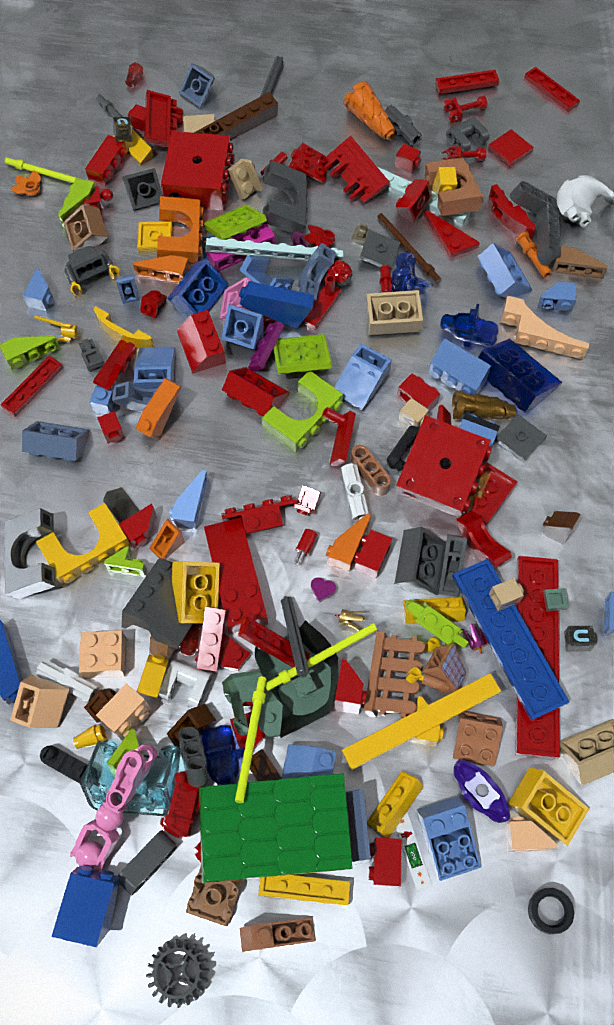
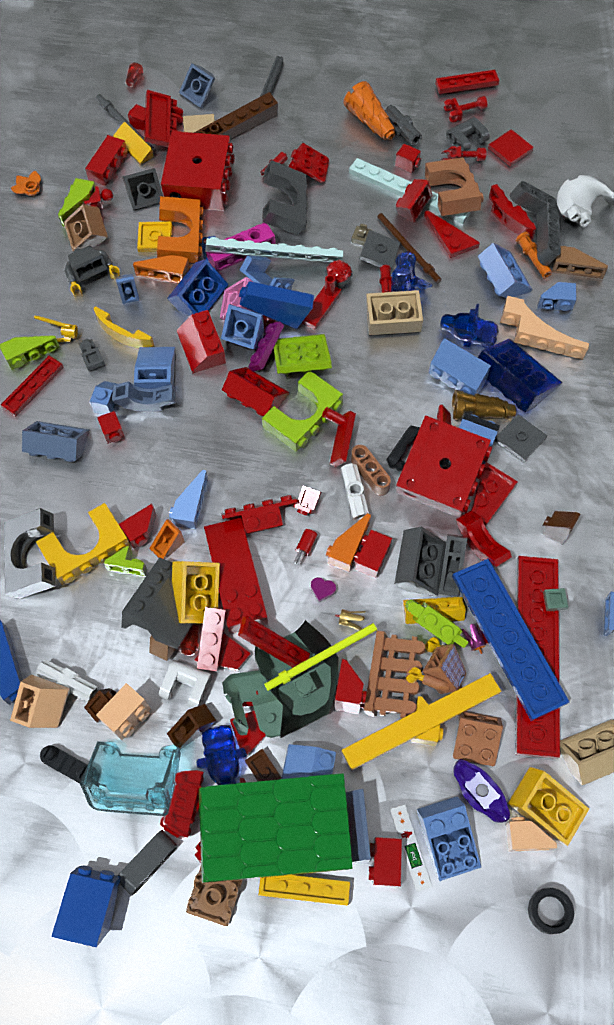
neon yellow bar [5,158,80,183] -> none
medium blue slope [23,269,53,311] -> none
bright pink piece [70,744,157,872] -> none
yellow cone [73,724,107,749] -> none
light nougat brick [79,630,126,679] -> none
red bracket [93,340,136,391] -> none
clear smoke slope [103,487,140,523] -> none
lime slope [107,729,143,776] -> none
clear smoke brick [113,117,132,142] -> none
orange slope [135,378,182,437] -> none
yellow slope [137,654,169,698] -> none
red bracket [140,290,167,318] -> none
dark grey gear [146,939,210,1008] -> none
dark grey beam [179,727,208,787] -> none
lime plate [203,204,267,240] -> none
tan bracket [228,159,263,199] -> none
neon yellow bar [235,676,267,803] -> none
nougat slope [239,917,315,952] -> none
dark grey axle [281,596,309,677] -> none
flat silver piece [291,231,308,247] -> none
sand blue arch [297,243,336,303] -> none
red plate [303,225,335,246] -> none
red hinge [324,135,390,204] -> none
medium blue slope [334,343,392,410] -> none
yellow slope [367,771,423,838] -> none
red brick [397,373,440,412] -> none
tan brick [399,398,429,427] -> none
yellow slope [432,167,457,194] -> none
clear yellow tile [475,472,491,498] -> none
tan brick [489,578,524,611] -> none
red tile [524,67,580,112] -> none
clear smoke brick [564,626,598,652] -> none

